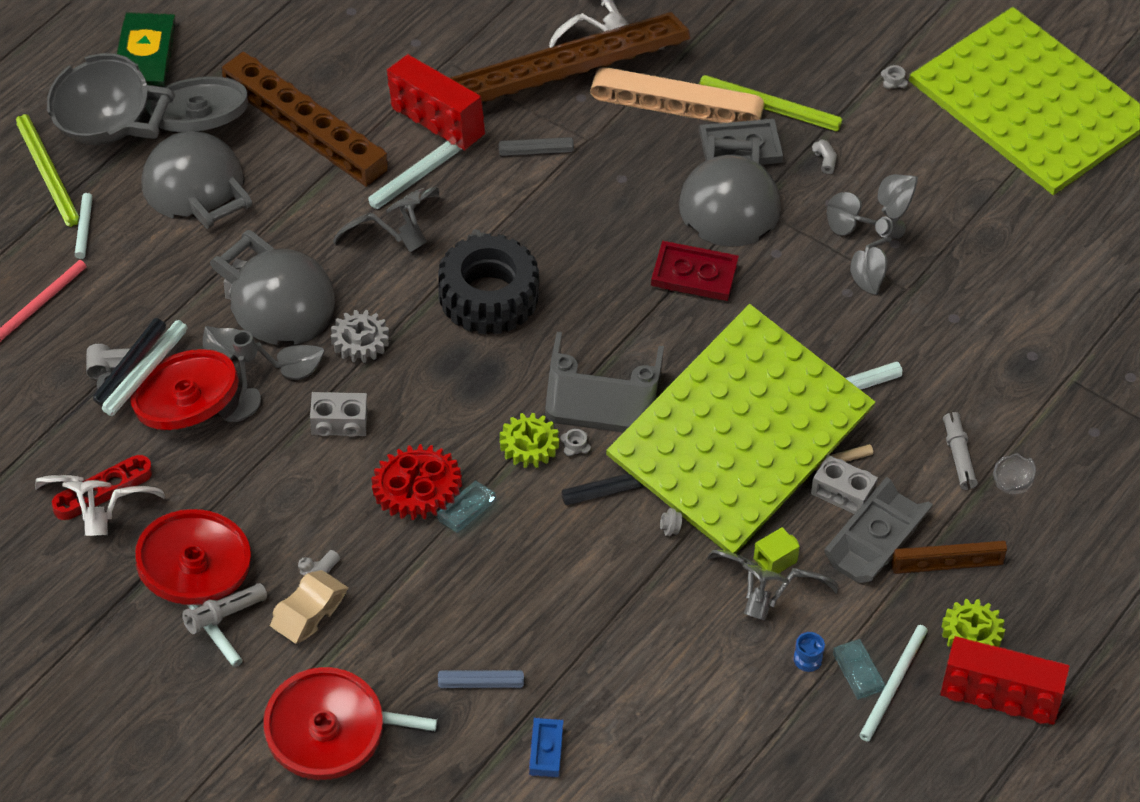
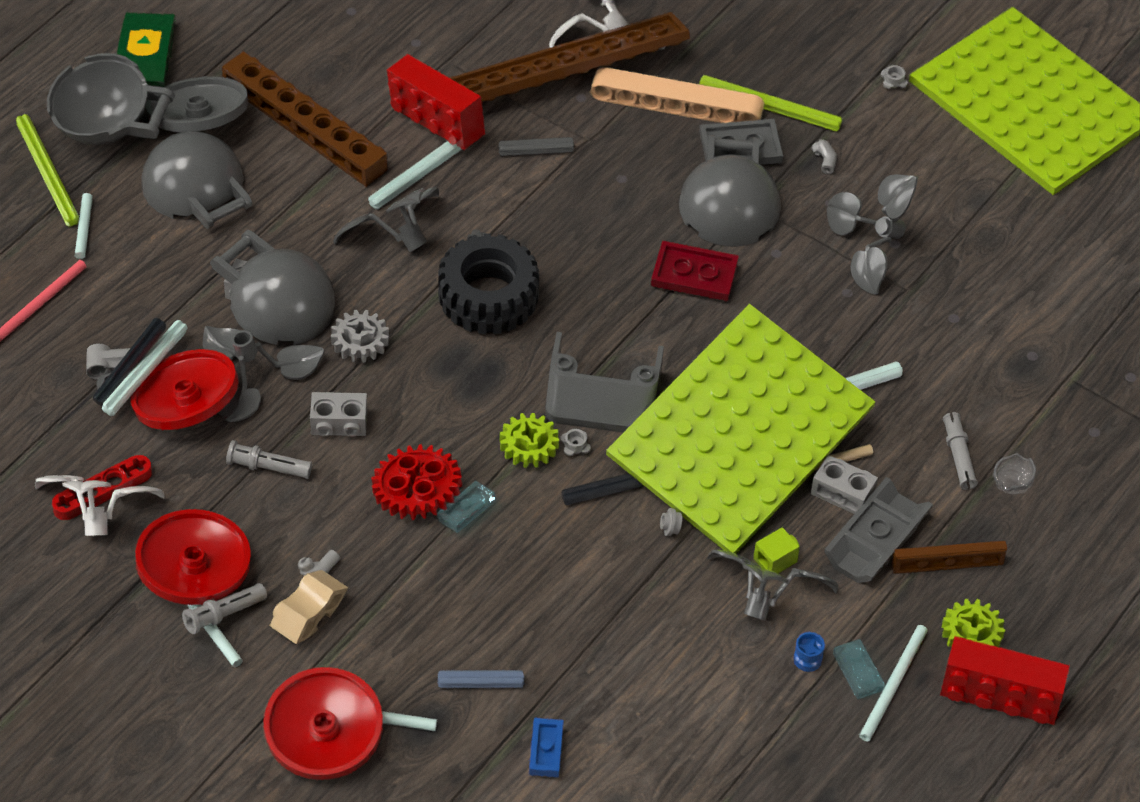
none -> light grey pin [226,440,312,479]

